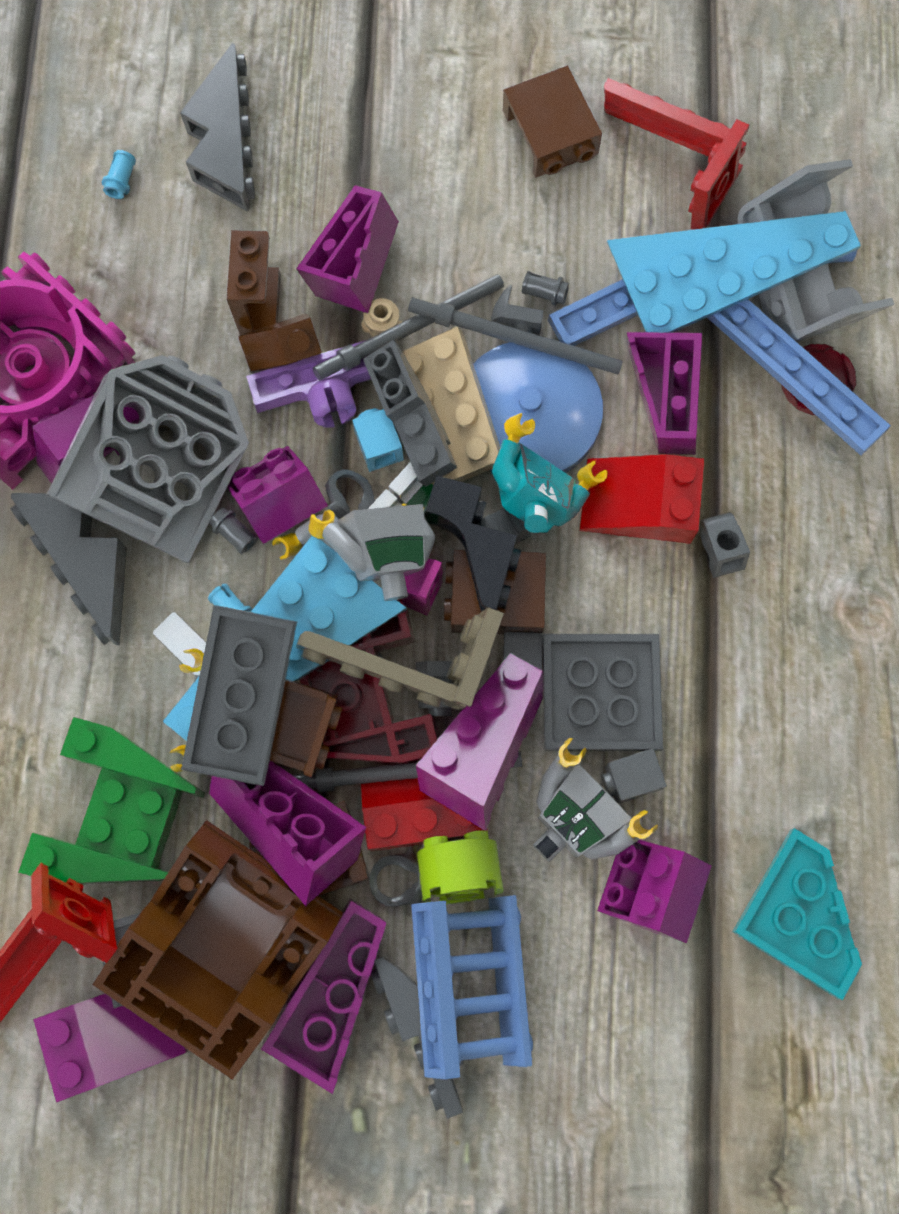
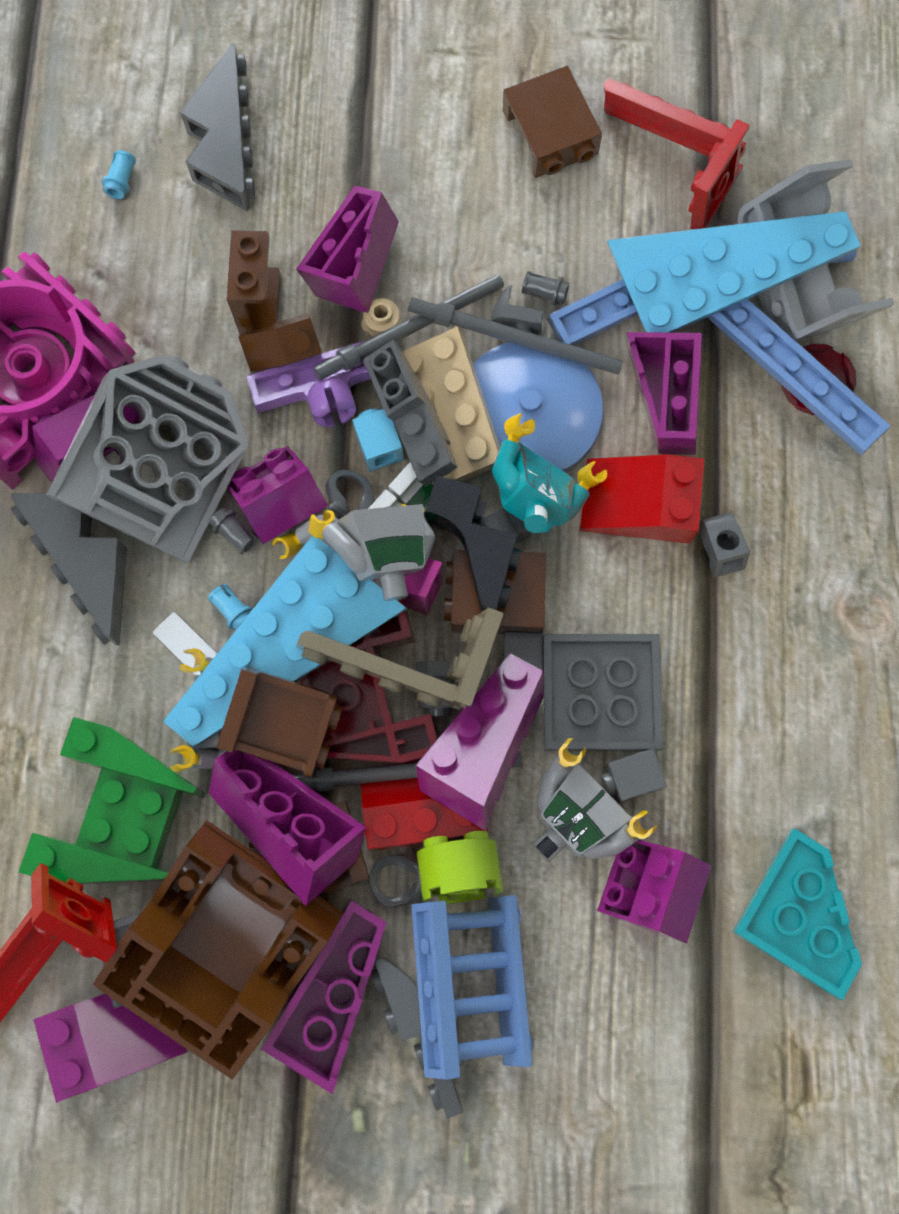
dark grey tile [181,605,297,786] -> none

